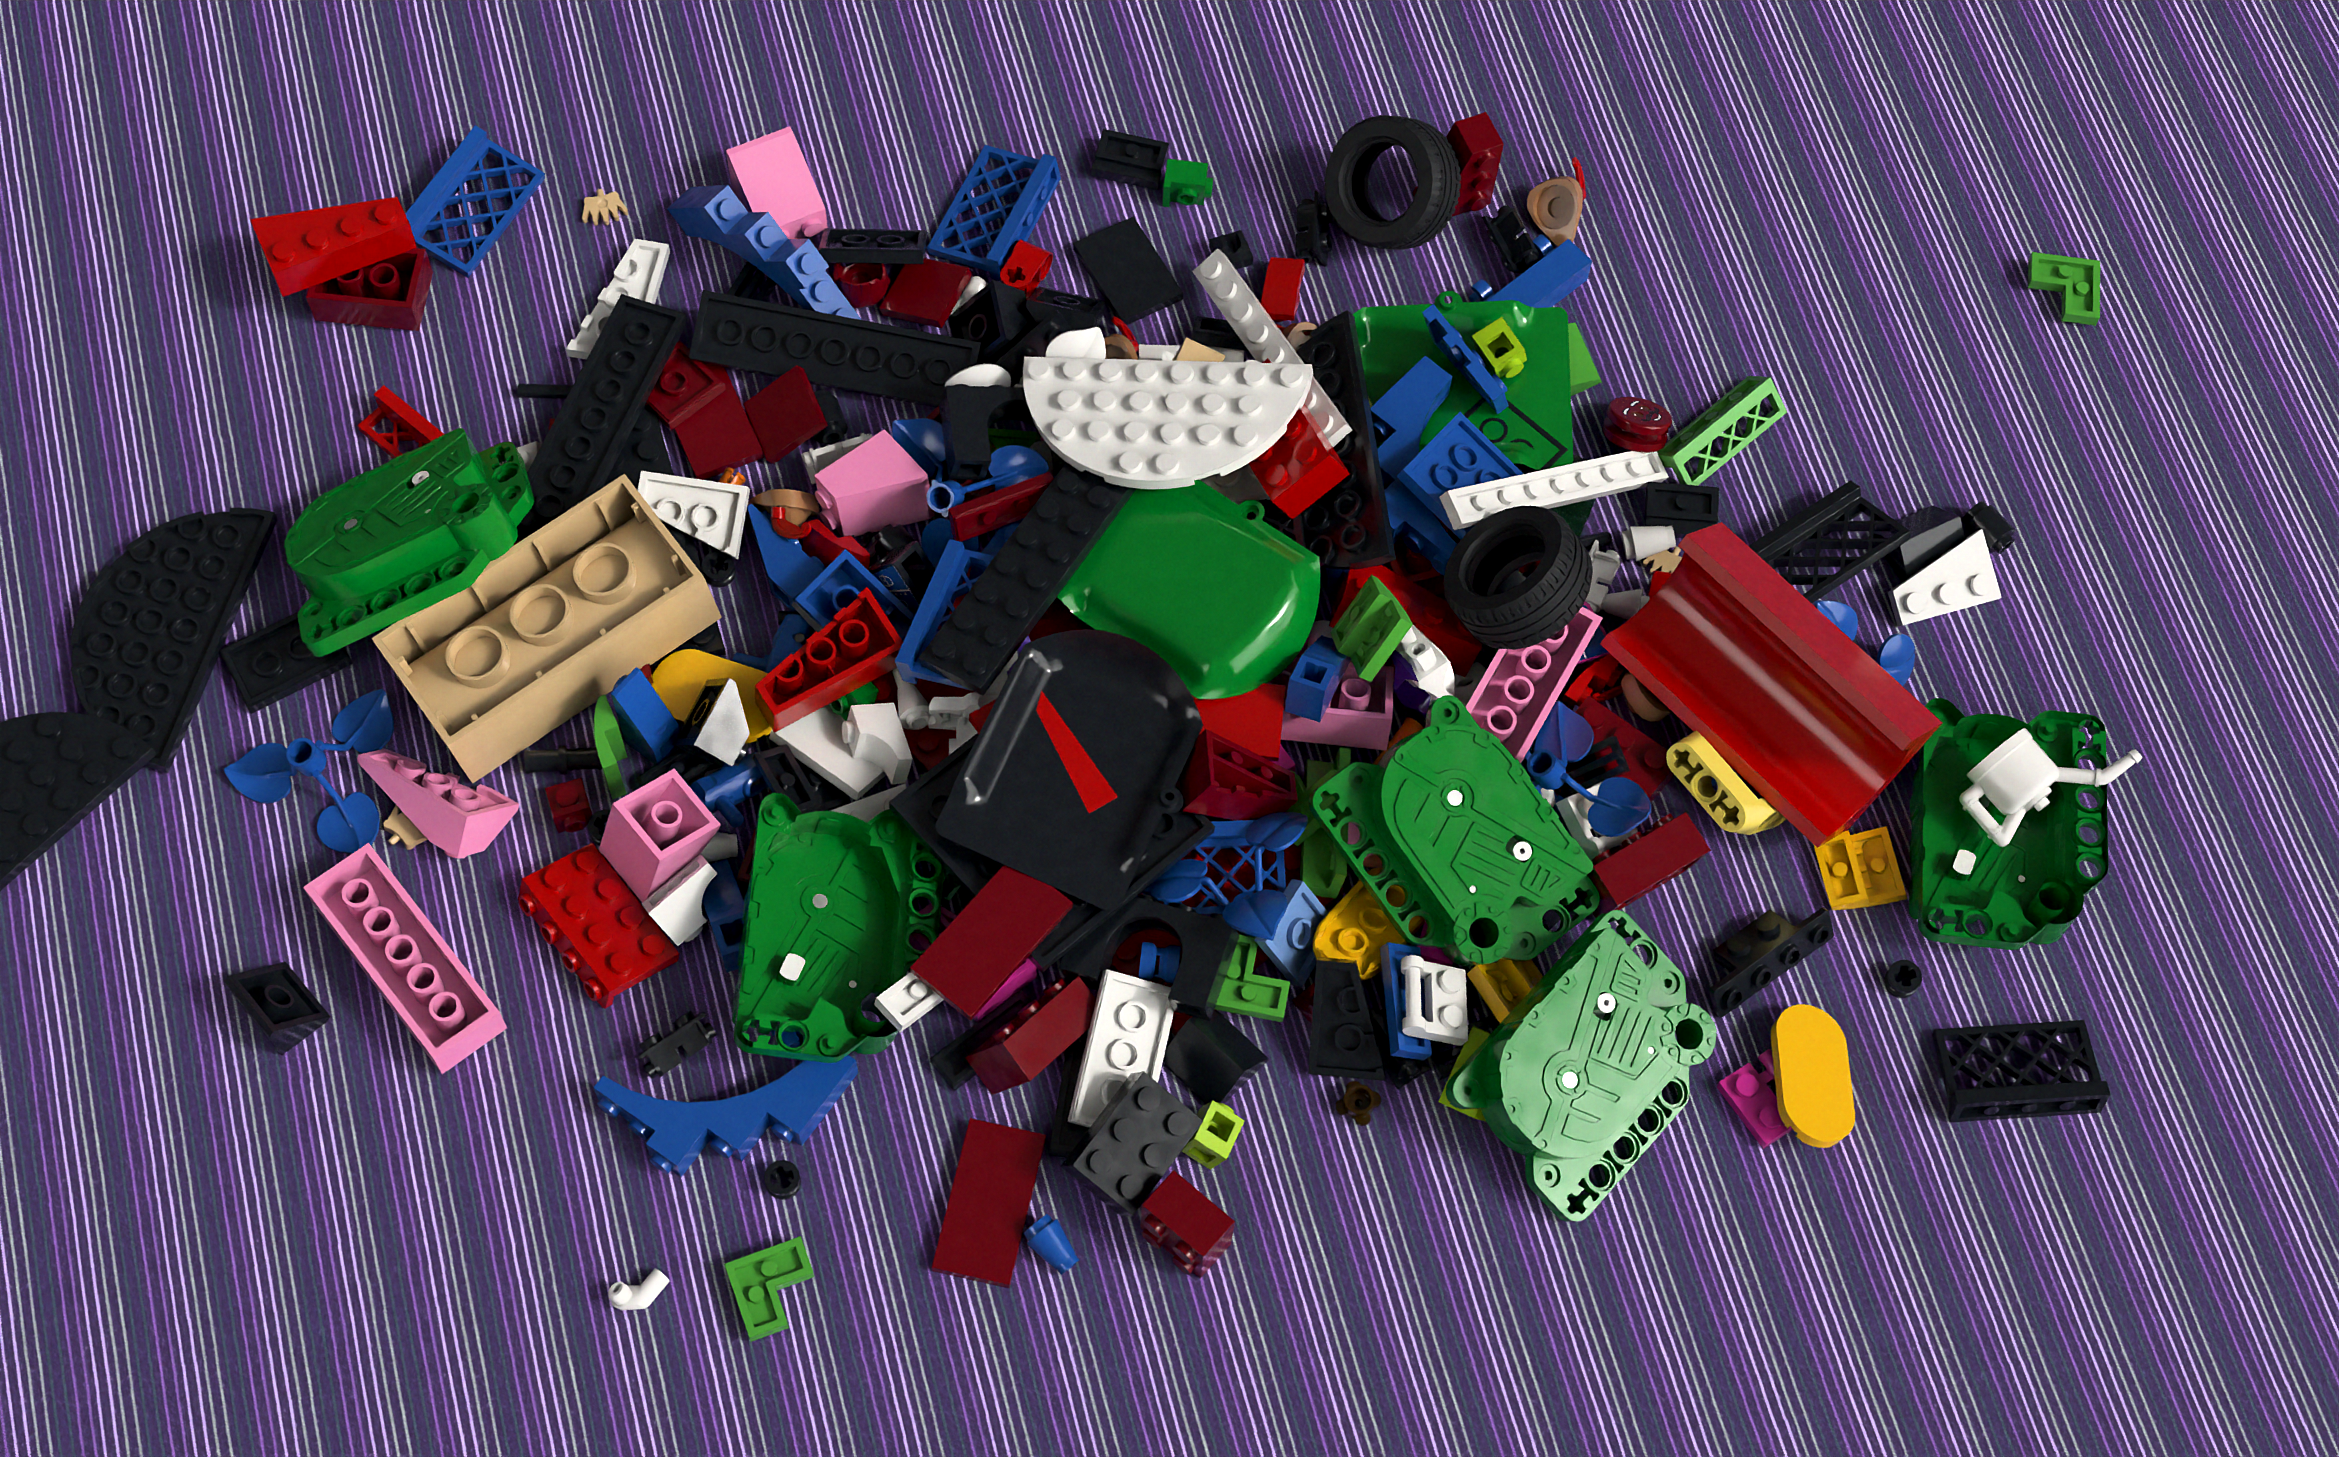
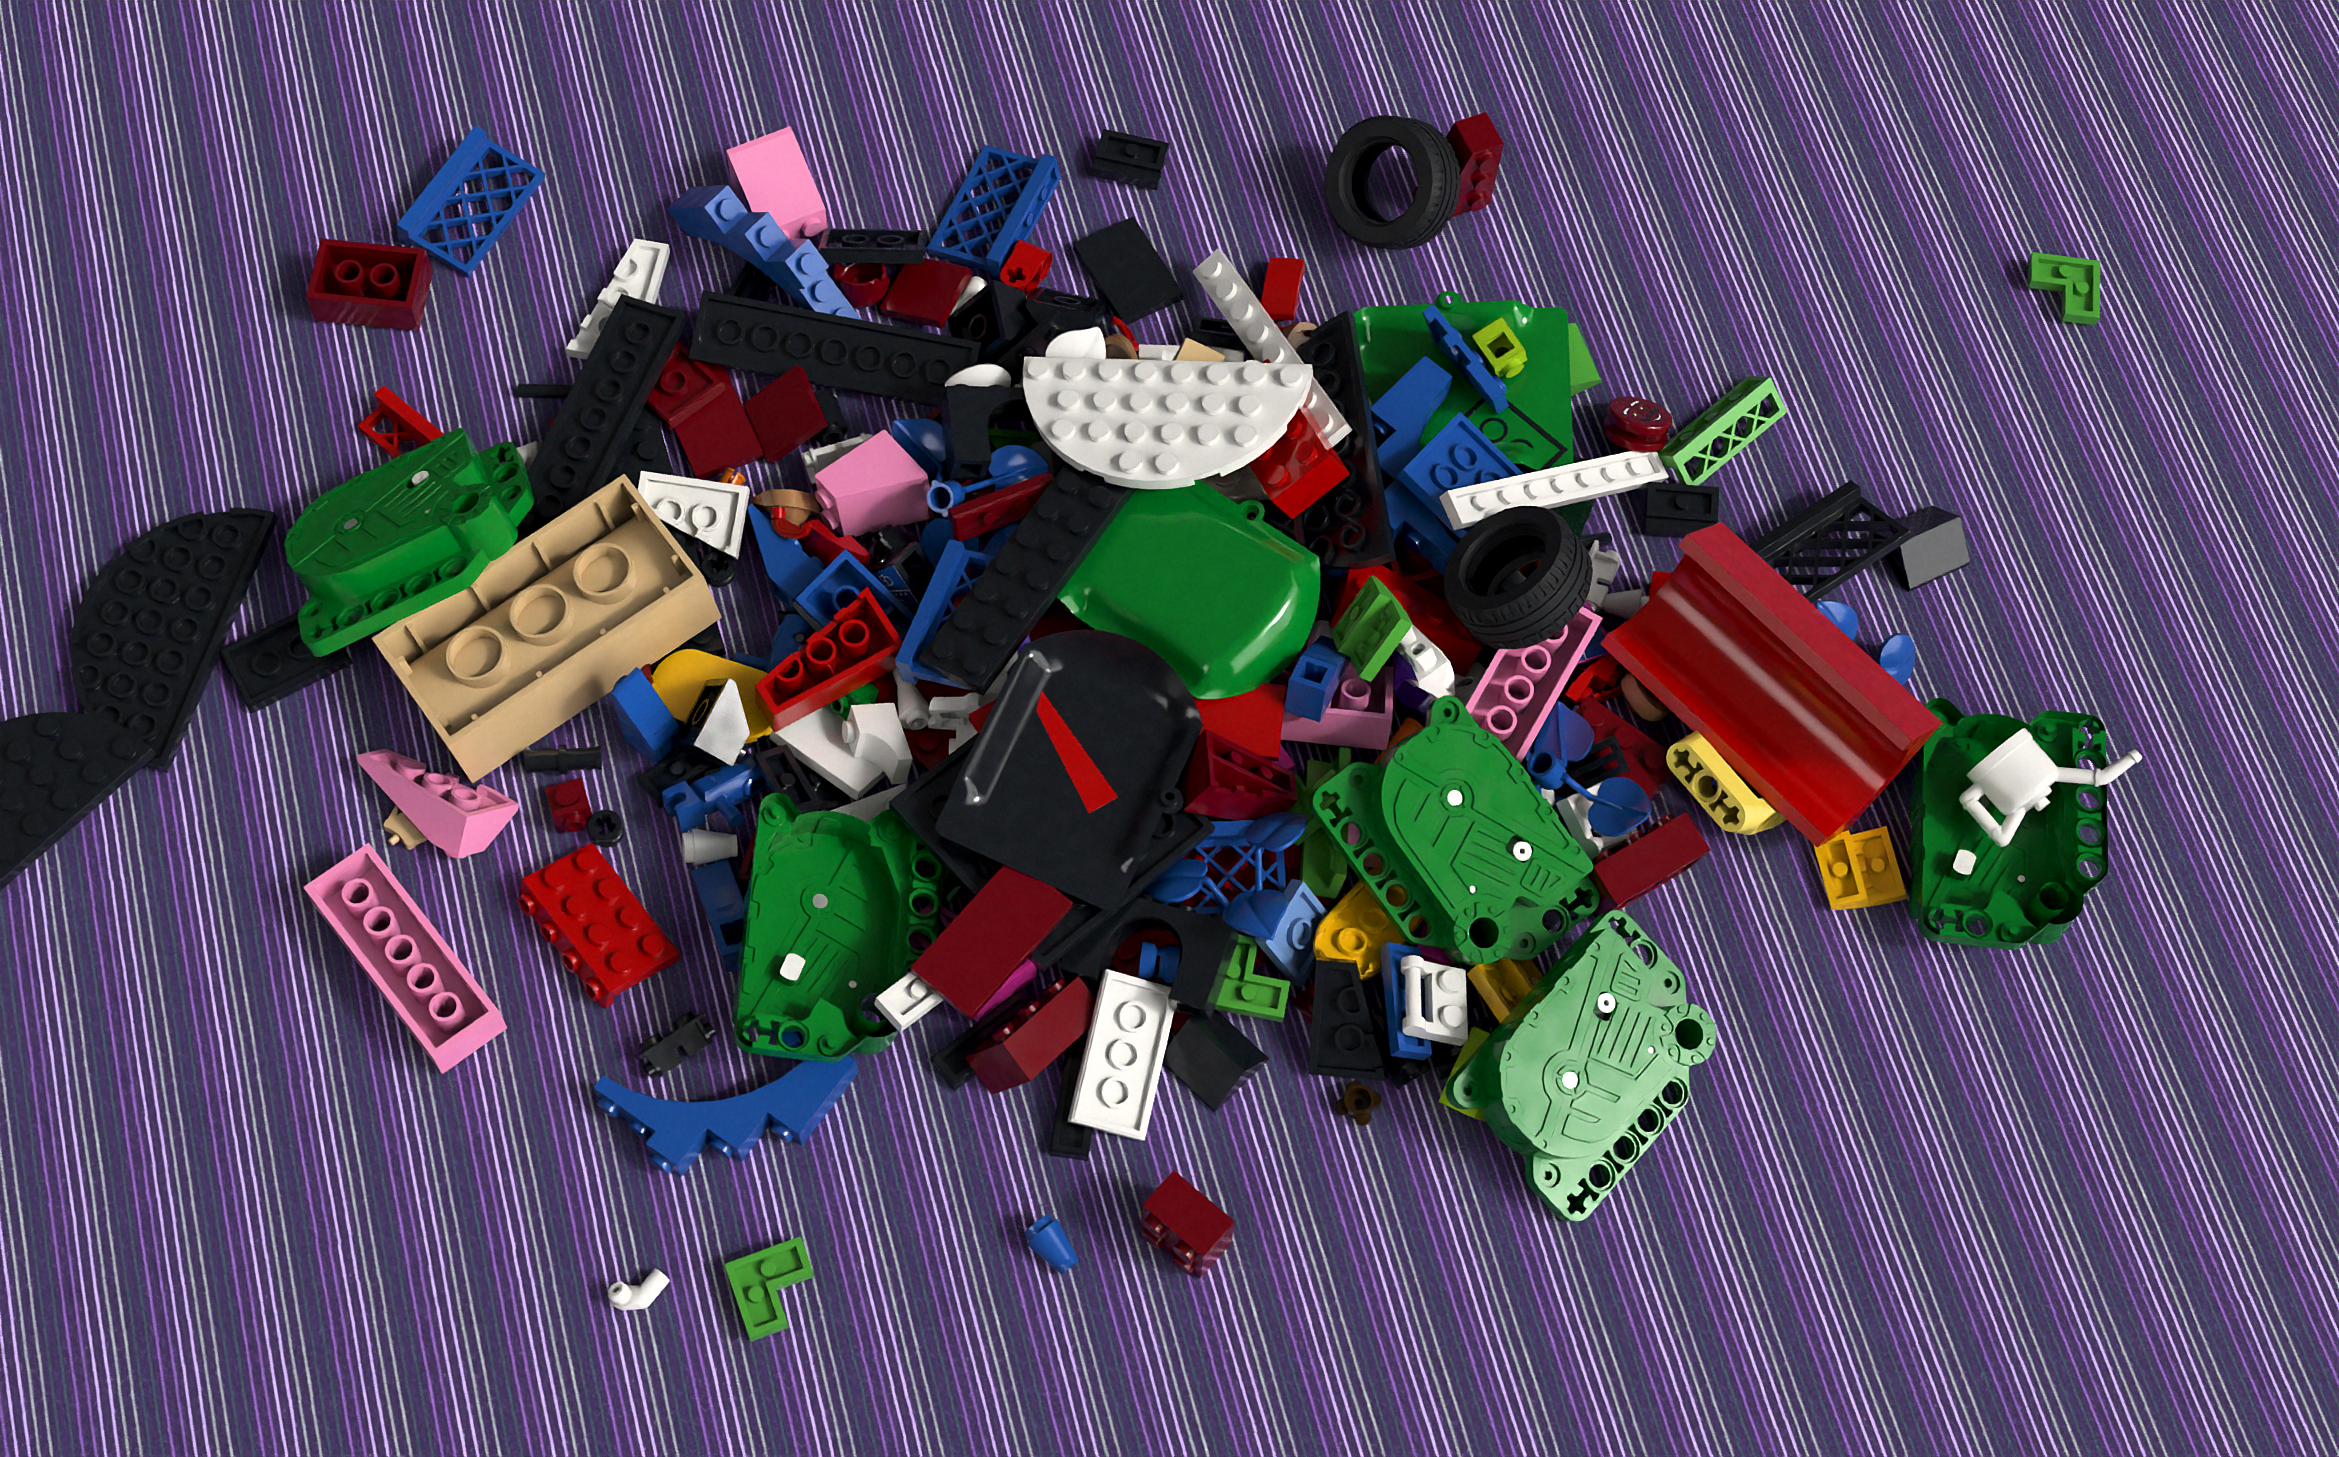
blue plant [224,689,394,854] -> none
black slope [224,962,331,1055] -> none
red wedge [250,197,417,297] -> none
tan piece [582,189,628,226] -> none
bright green slope [594,695,628,799] -> none
bright pink slope [599,769,721,903] -> none
white arch [642,853,717,946] -> none
black bush [764,1160,801,1200] -> none
dark red tile [932,1118,1046,1289] -> none
black brick [1060,1071,1203,1216] -> none
green brick [1163,159,1214,207] -> none
lime brick [1182,1100,1245,1170] -> none
black tile [1209,230,1254,270] -> none
black hinge [1295,190,1333,267] -> none
blue brick [1469,234,1592,308] -> none
black hinge [1482,205,1539,274] -> none
medium nougat piece [1527,157,1586,246] -> none
white cone [1621,526,1676,562] -> none
tan piece [1642,547,1682,575] -> none
black bracket [1709,907,1834,1018] -> none
dark pink plate [1716,1049,1793,1149] -> none
yellow tile [1770,1004,1855,1148] -> none
black bush [1884,960,1922,998] -> none
white wing [1888,529,2002,627] -> none
black fence [1932,1020,2111,1123] -> none
black brick [1961,501,2015,554] -> none

